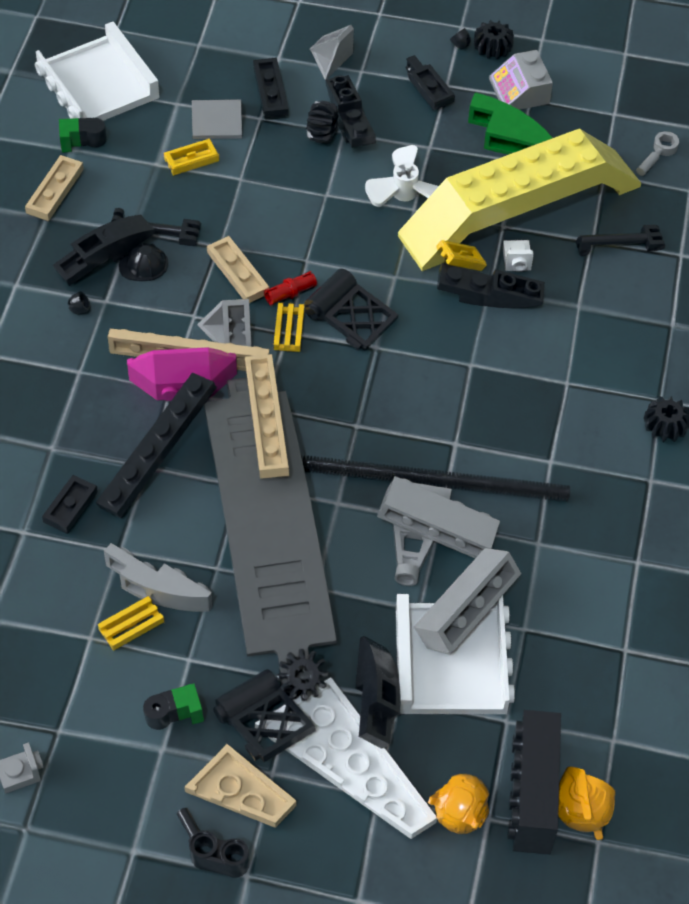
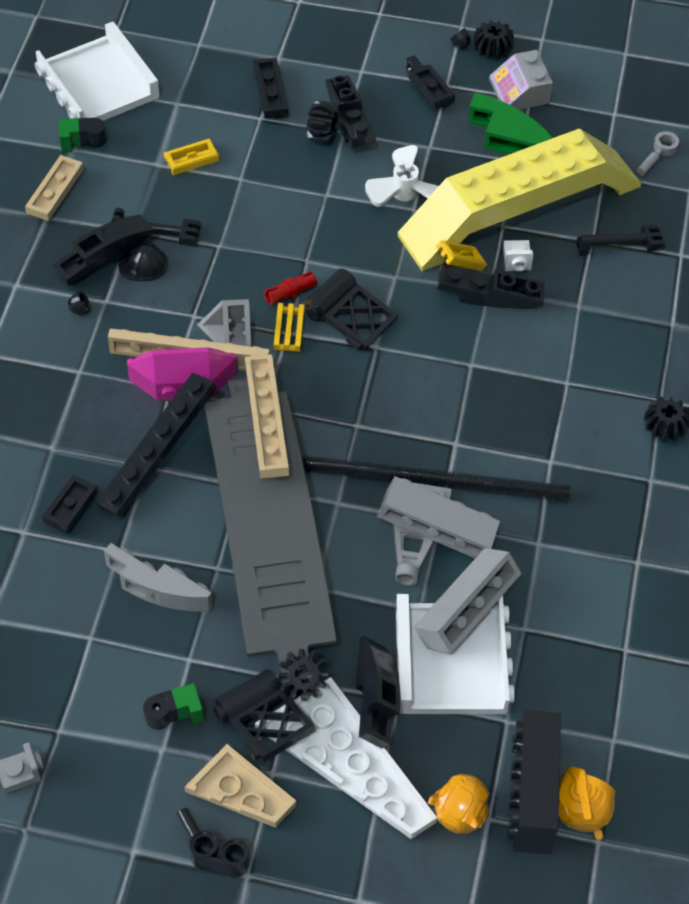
yellow tile [98,596,164,651] -> none
light grey slope [192,100,242,139] -> none
tan plate [207,236,269,303] -> none
light grey slope [310,25,354,79] -> none

